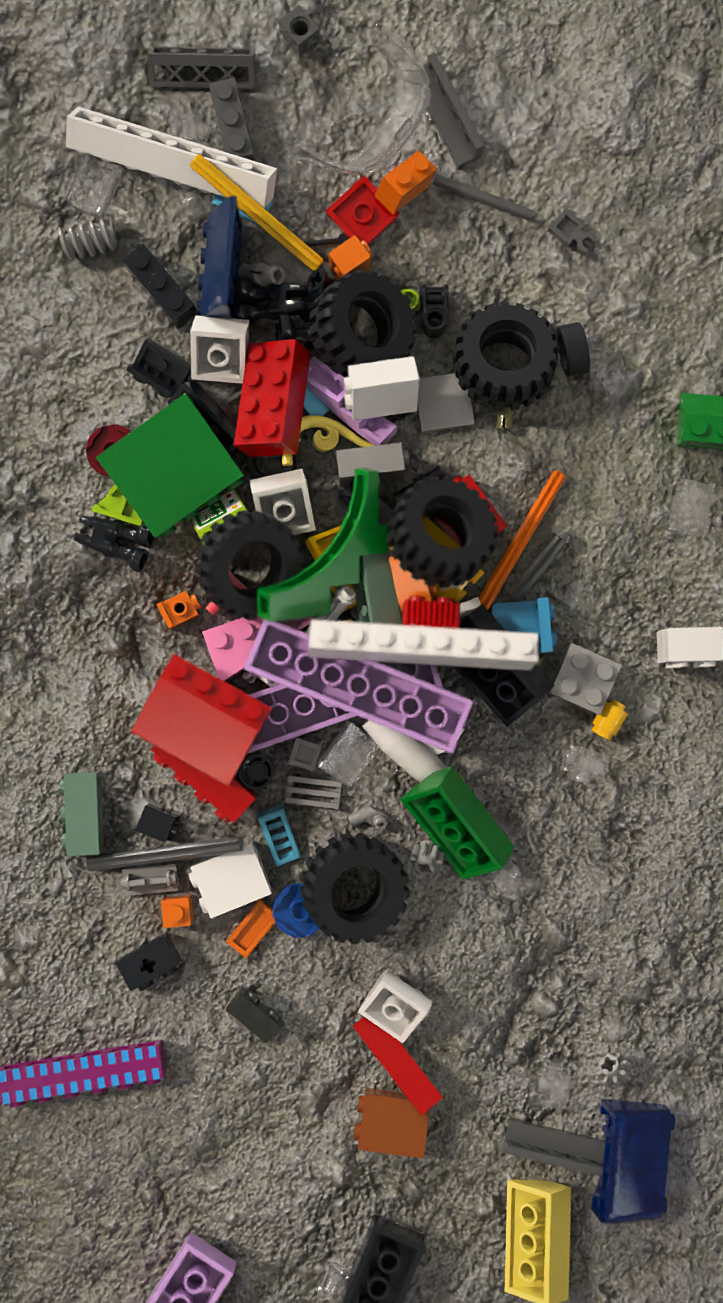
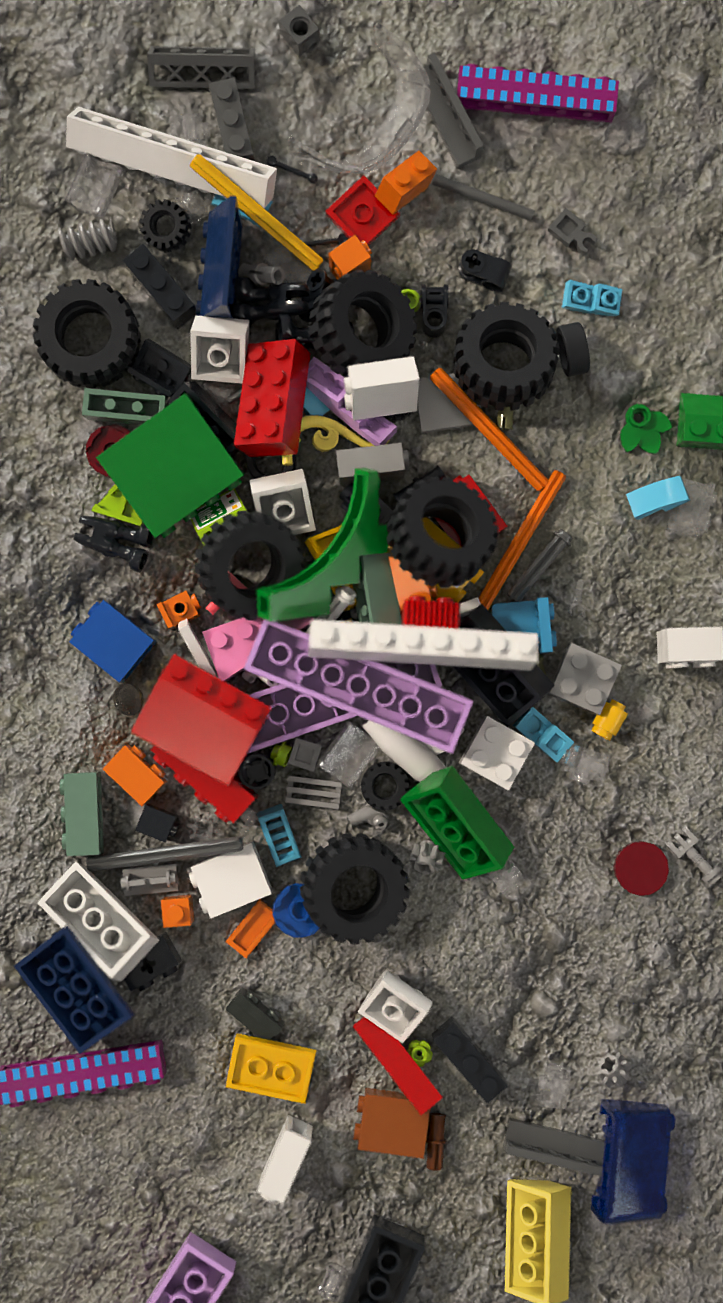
none -> dark blue slope [14,925,135,1054]
none -> black tyre [33,279,141,389]
none -> white brick [37,862,159,981]
none -> blue brick [69,600,157,683]
none -> sand green brick [82,388,169,425]
none -> orange brick [103,745,168,806]
none -> clear smoke hat [113,683,144,716]
none -> black tyre [139,199,191,252]
none -> white tile [178,618,218,678]
none -> yellow tile [226,1033,316,1104]
none -> white brick [257,1115,313,1204]
none -> black hinge [266,156,318,184]
none -> lime plate [270,741,293,767]
none -> black tyre [361,762,409,811]
none -> lime plate [406,1040,433,1067]
none -> reddish brown axle [426,1112,447,1171]
none -> orange axle [430,367,548,491]
none -> black brick [432,1016,508,1104]
none -> magenta brick [456,64,619,123]
none -> black piece [458,249,512,292]
none -> white brick [459,716,535,791]
none -> medium azure slope [512,707,574,762]
none -> medium azure slope [562,280,623,316]
none -> dark red tile [613,841,669,896]
none -> green plate [620,404,672,454]
none -> medium azure slope [626,476,690,520]
none -> light grey hinge [665,826,723,885]

